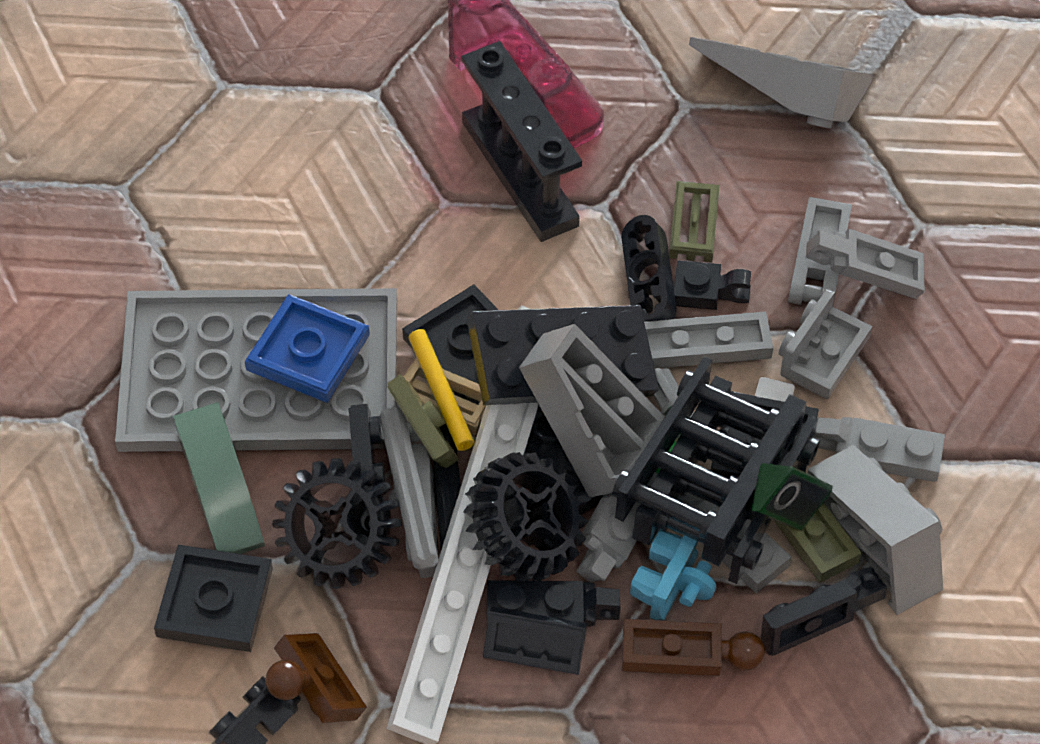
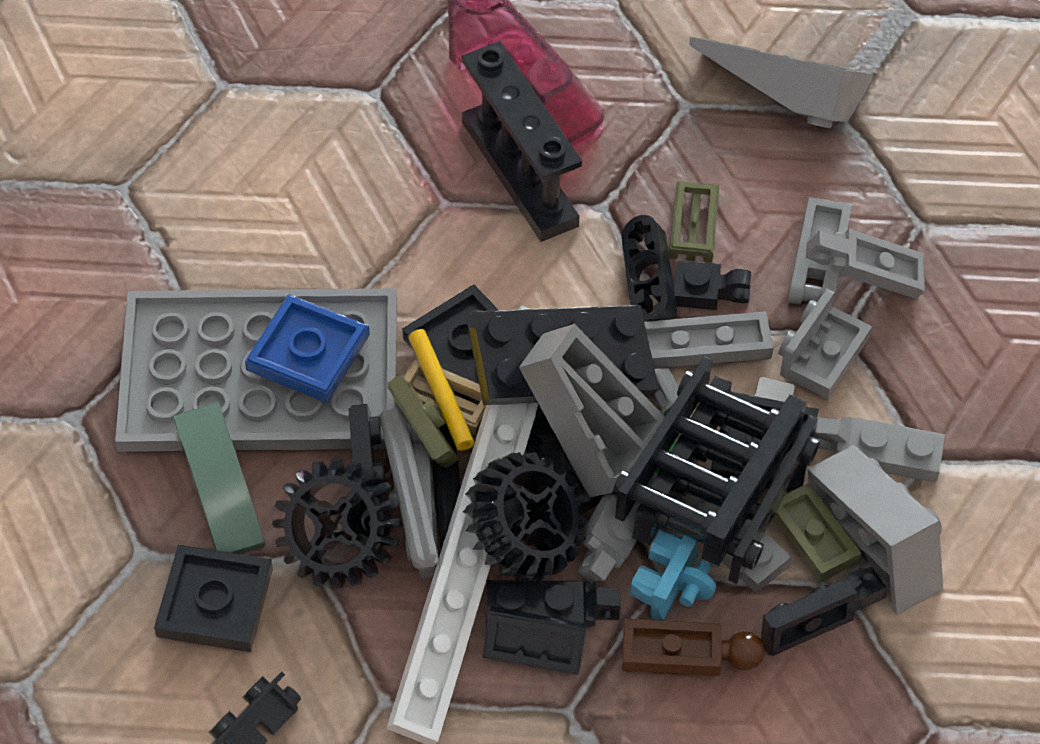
reddish brown plate [265,633,367,723] -> none
slope [752,463,833,530] -> none

